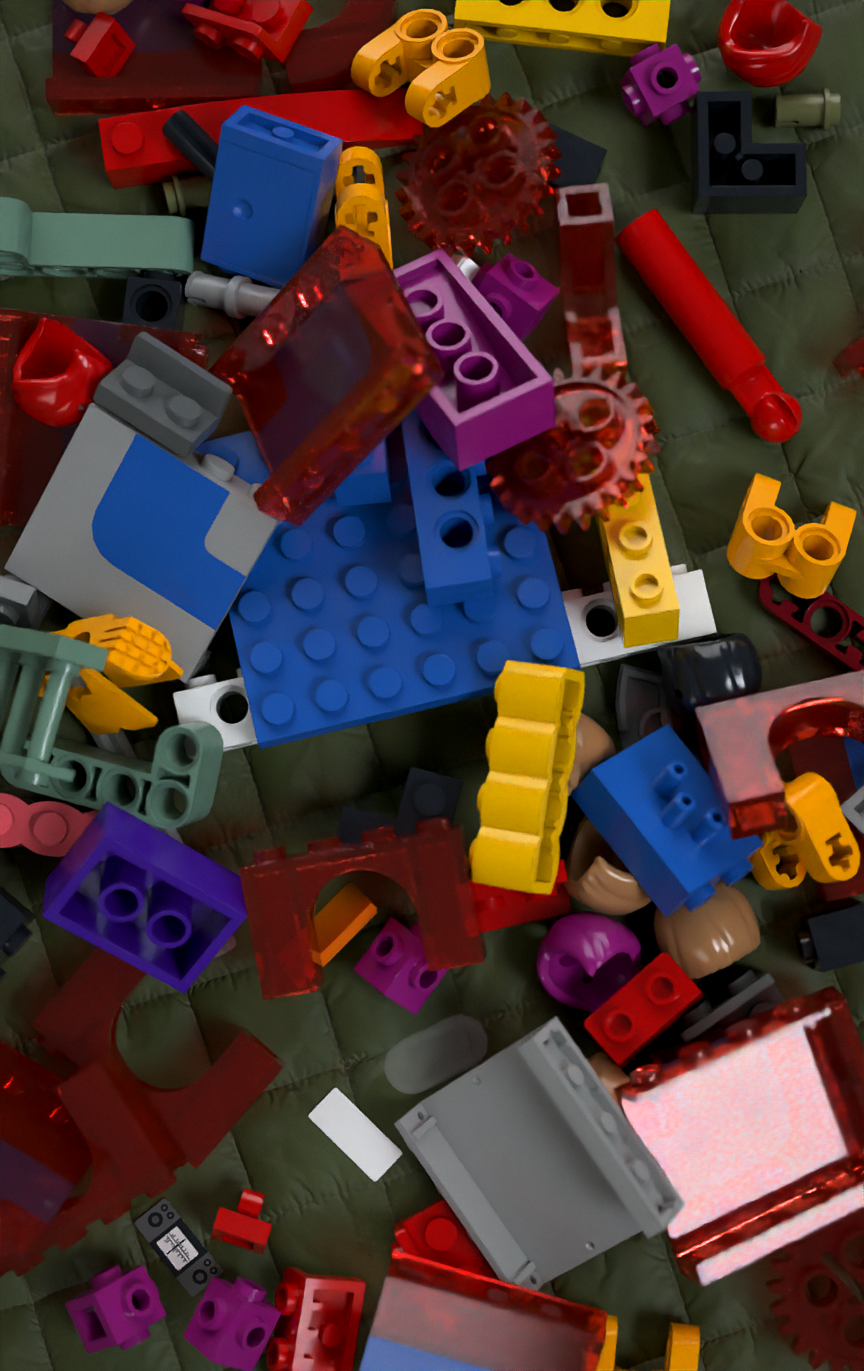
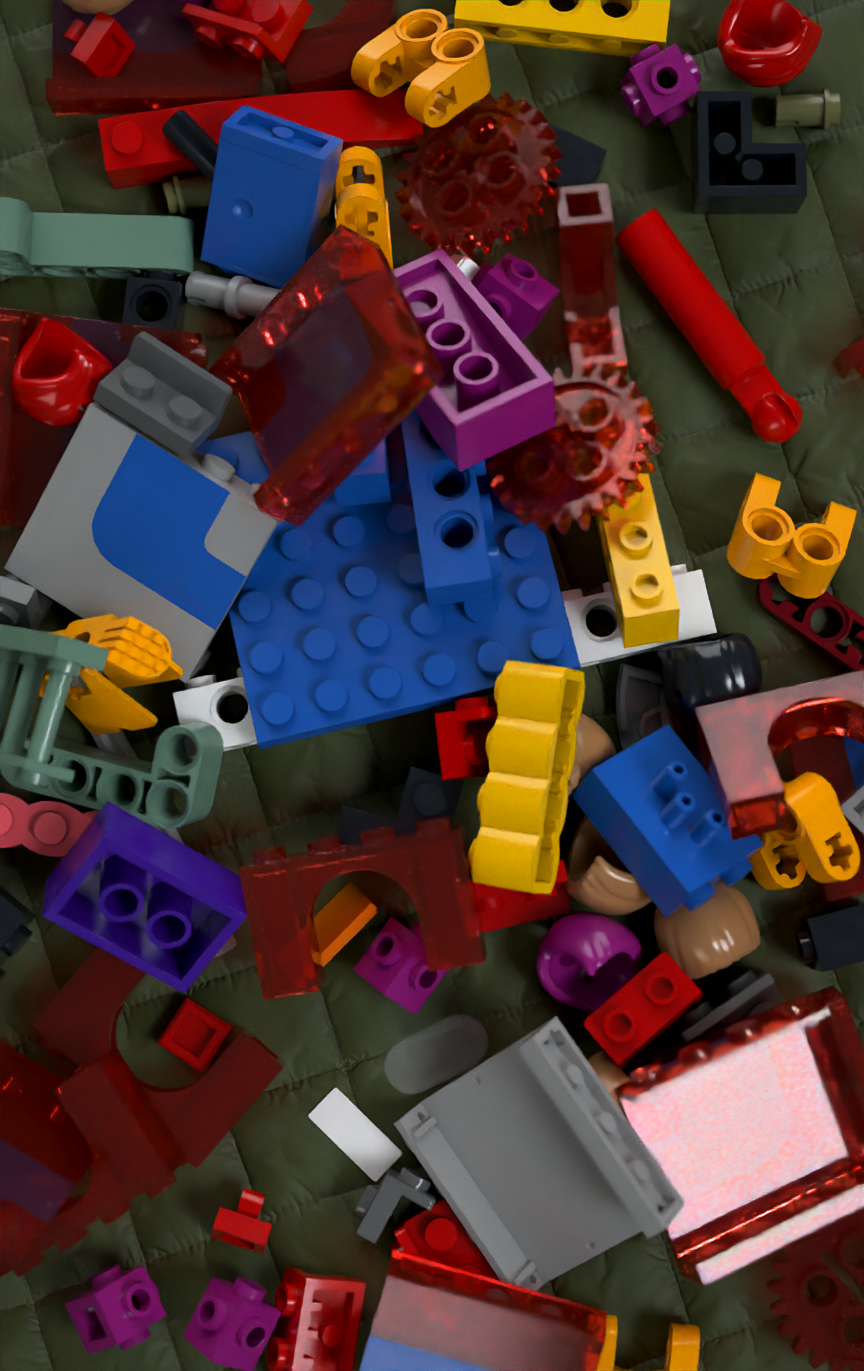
sticker [134,1198,223,1297] -> none
none -> red tile [157,996,233,1073]
none -> dark grey bracket [353,1166,436,1244]
none -> red bracket [435,697,498,780]

